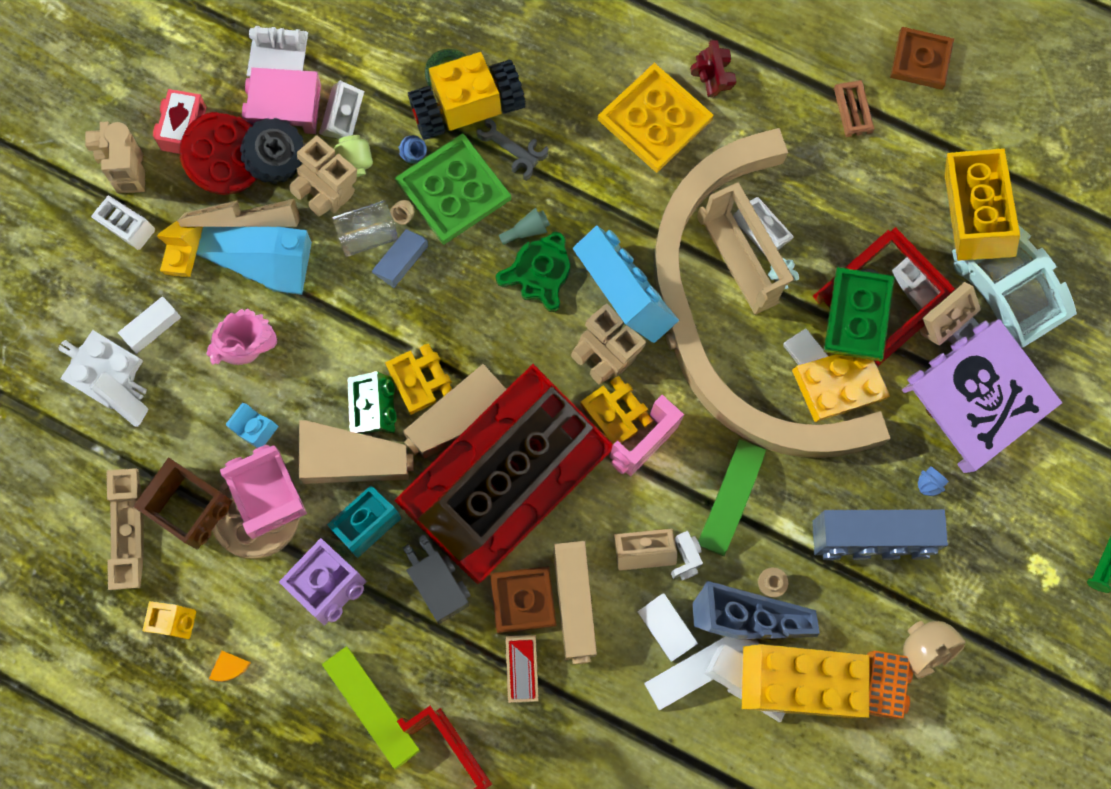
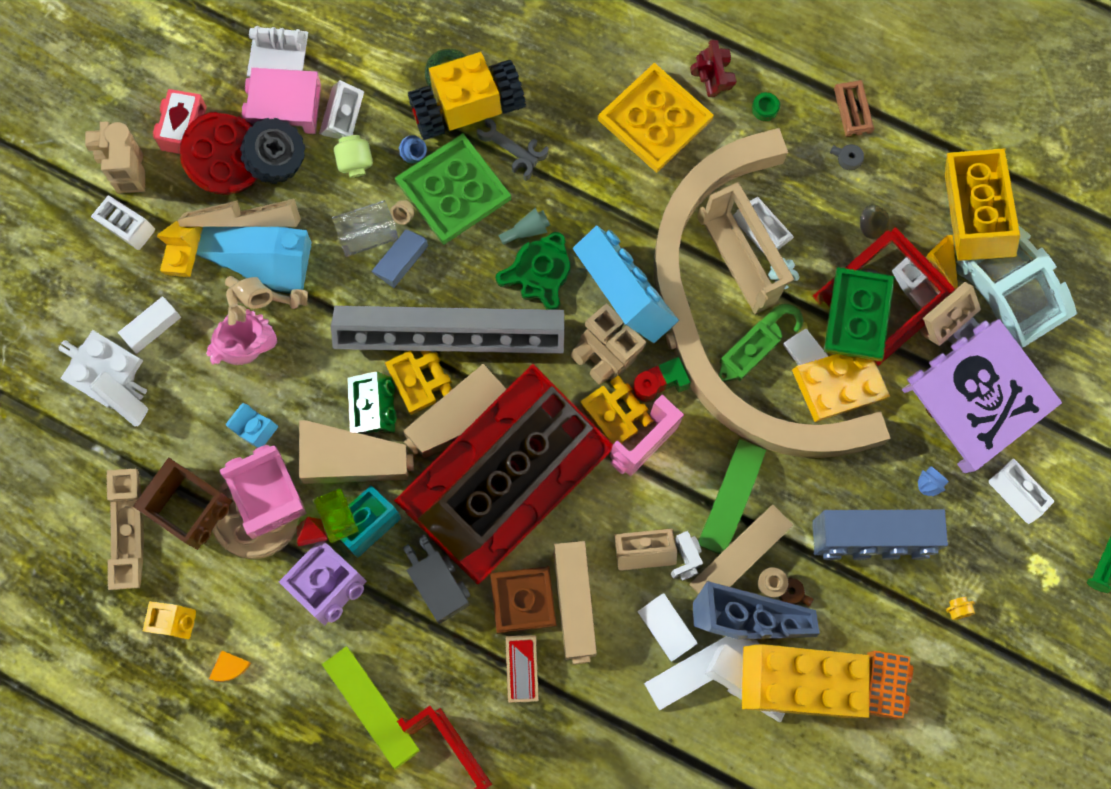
tan hips [290,135,357,217] -> none
dark orange tile [890,27,954,90] -> none
tan cylinder [903,621,966,679] -> none
none -> tan piece [225,276,308,325]
none -> red slope [297,517,328,546]
none -> clear neon green slope [313,488,359,543]
none -> light grey brick [331,306,564,353]
none -> leg [633,357,691,402]
none -> tan slope [689,504,793,594]
none -> bright green plate [719,304,804,382]
none -> green tile [752,92,780,121]
none -> reddish brown piece [778,577,813,607]
none -> dark grey piece [830,144,864,171]
none -> clear smoke hat [859,204,890,239]
none -> yellow slope [925,235,958,291]
none -> yellow plate [946,597,975,620]
none -> white slope [988,458,1054,524]

